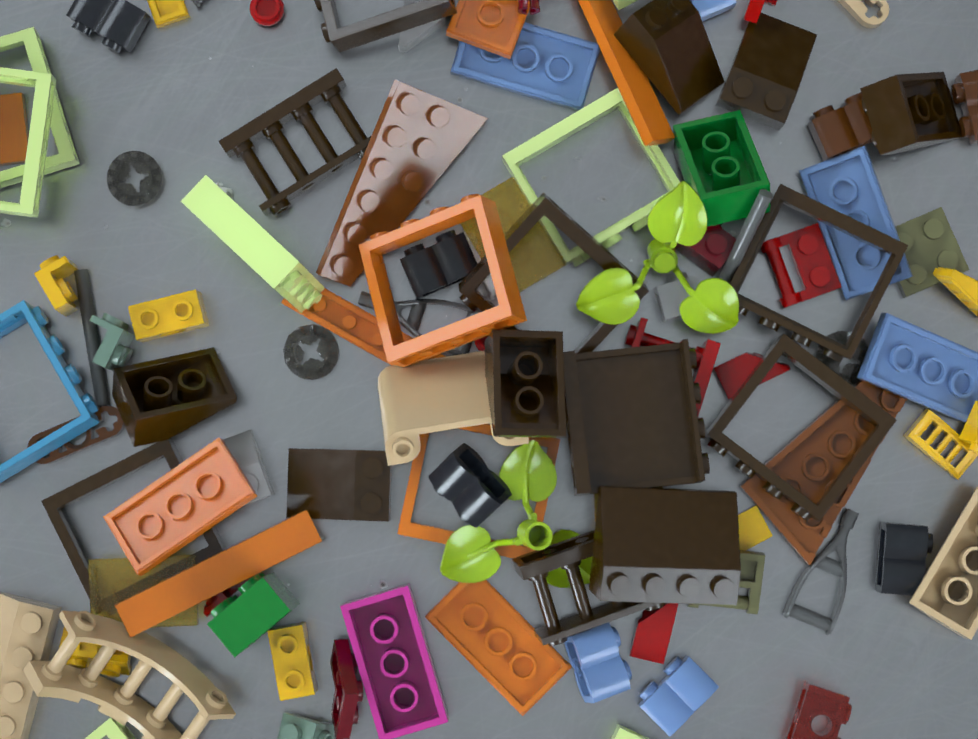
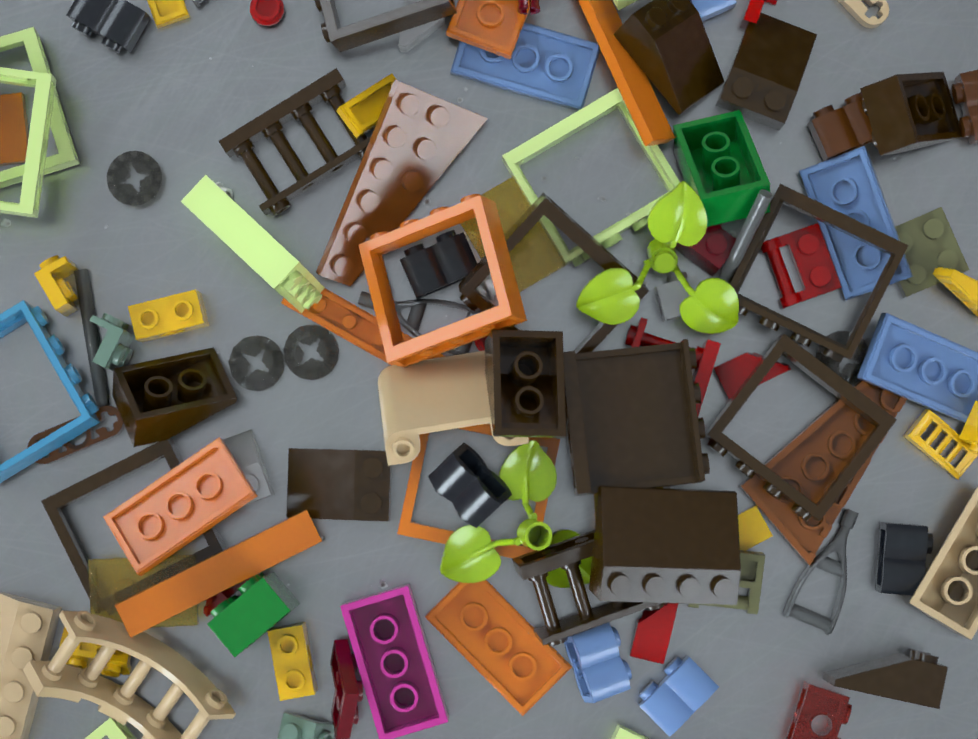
none -> clear smoke gear [228,335,284,391]
none -> yellow tile [336,73,397,139]
none -> dark brown slope [823,649,948,709]

